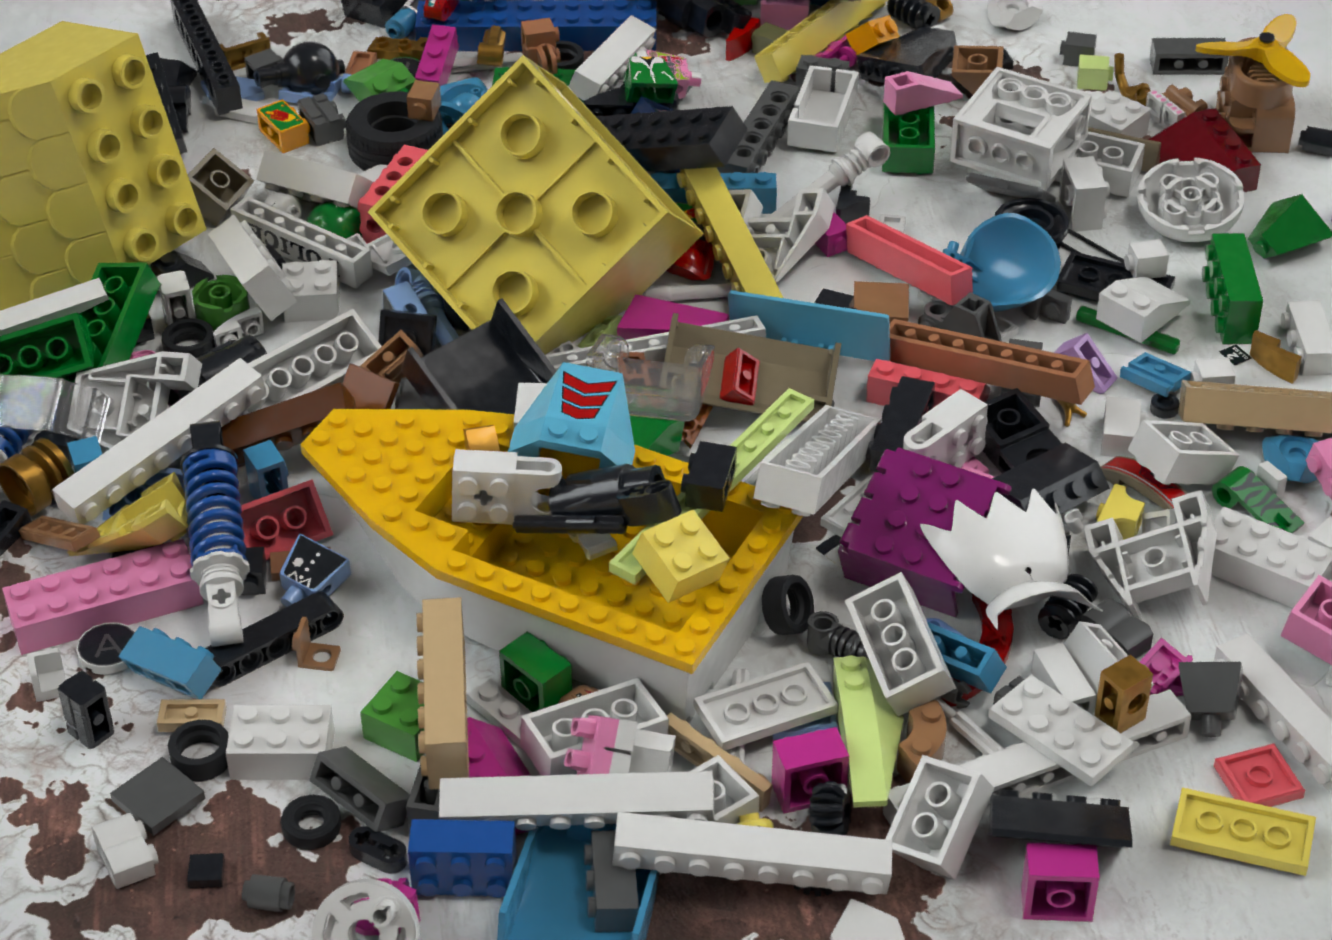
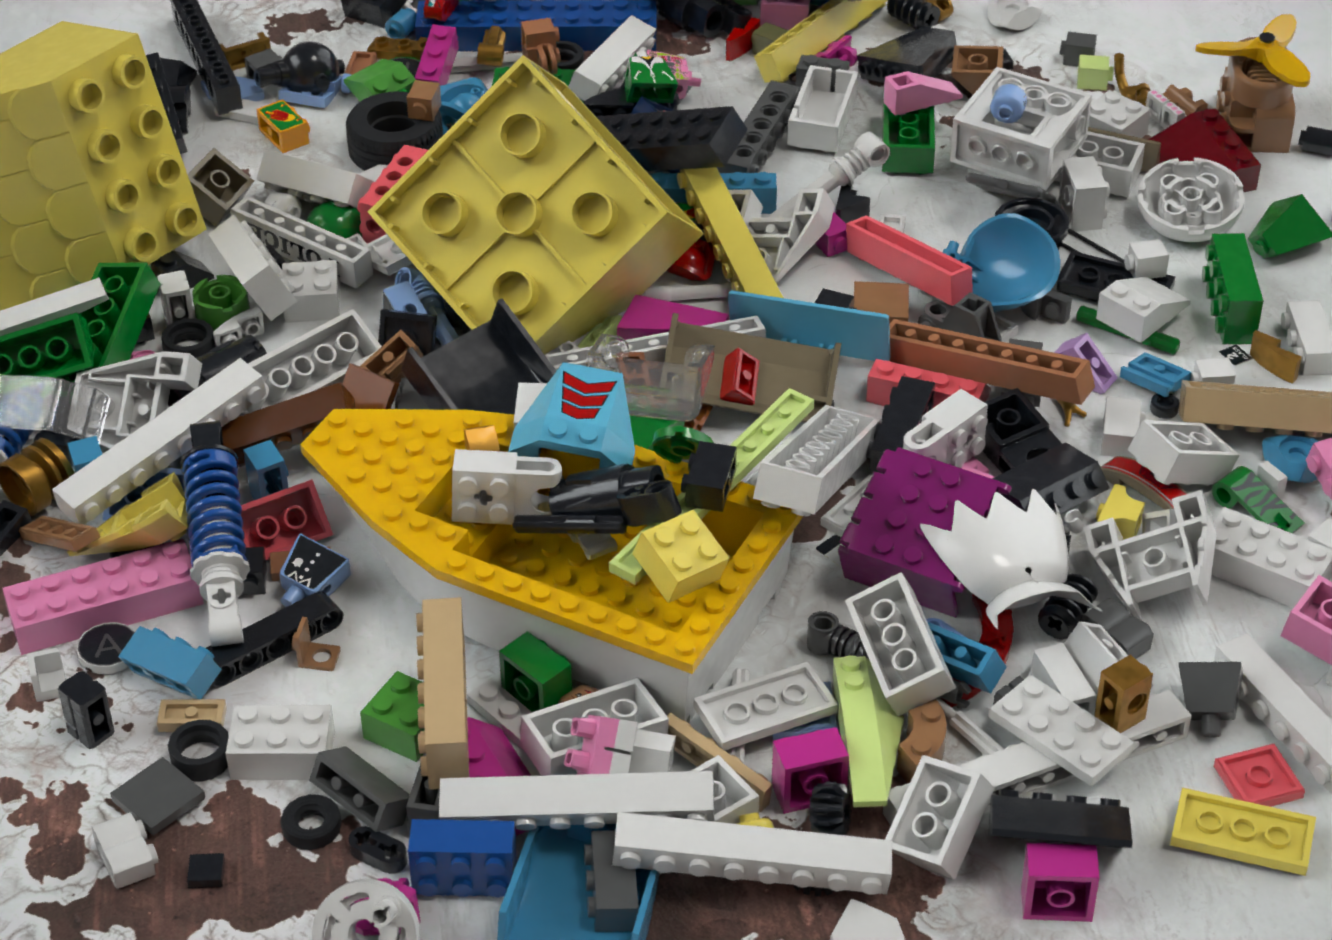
dark grey brick [242,874,295,912] -> none
dark grey brick [297,93,346,146] -> none
black tyre [762,575,814,635] -> none
light orange brick [845,15,900,55] -> none
dark pink slope [1139,637,1193,696] -> none
dark grey brick [1149,38,1229,75] -> none
none -> green tile [652,426,714,463]
none -> light blue head [990,84,1027,123]

